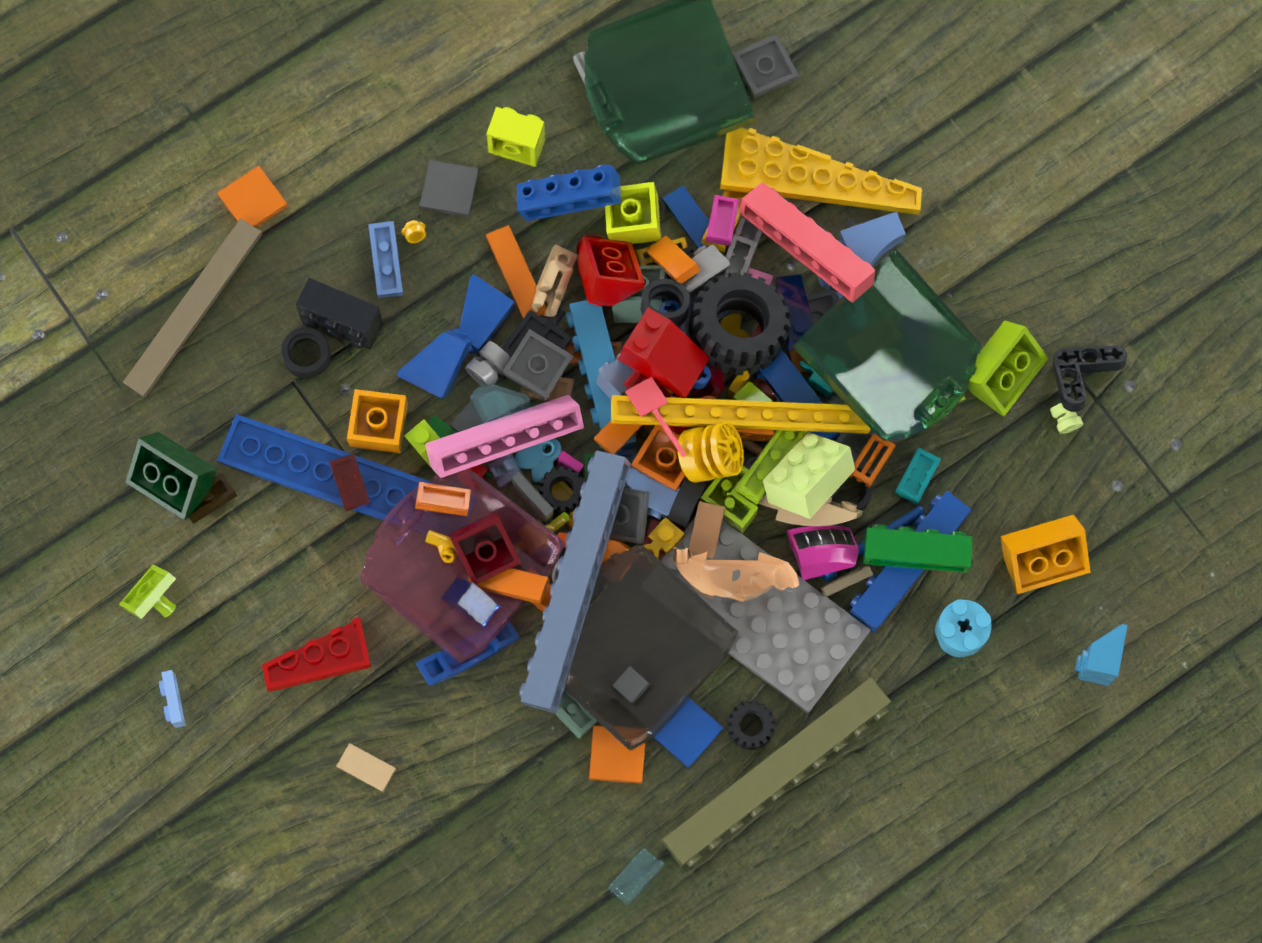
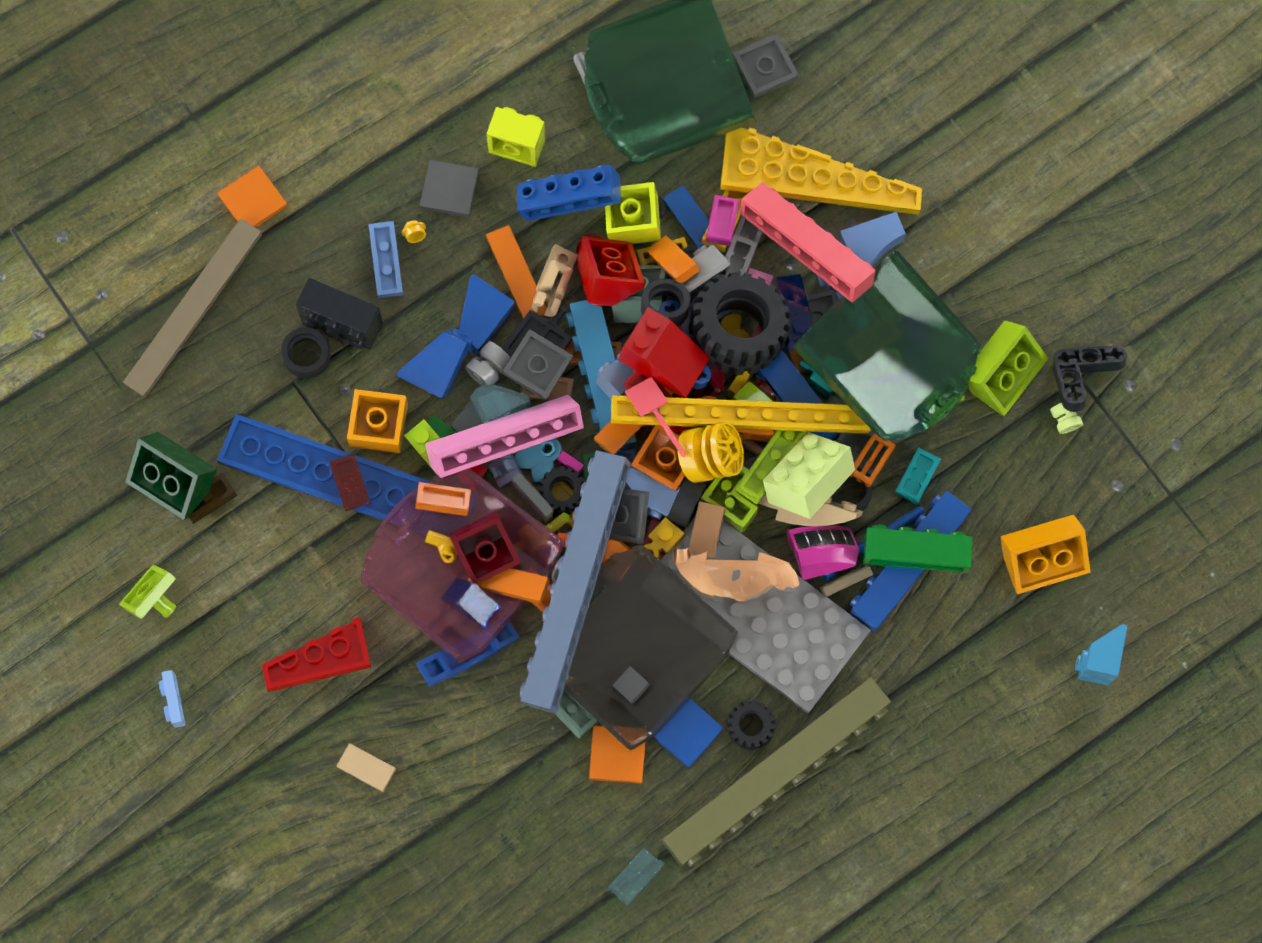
medium azure brick [935,599,991,657] -> none

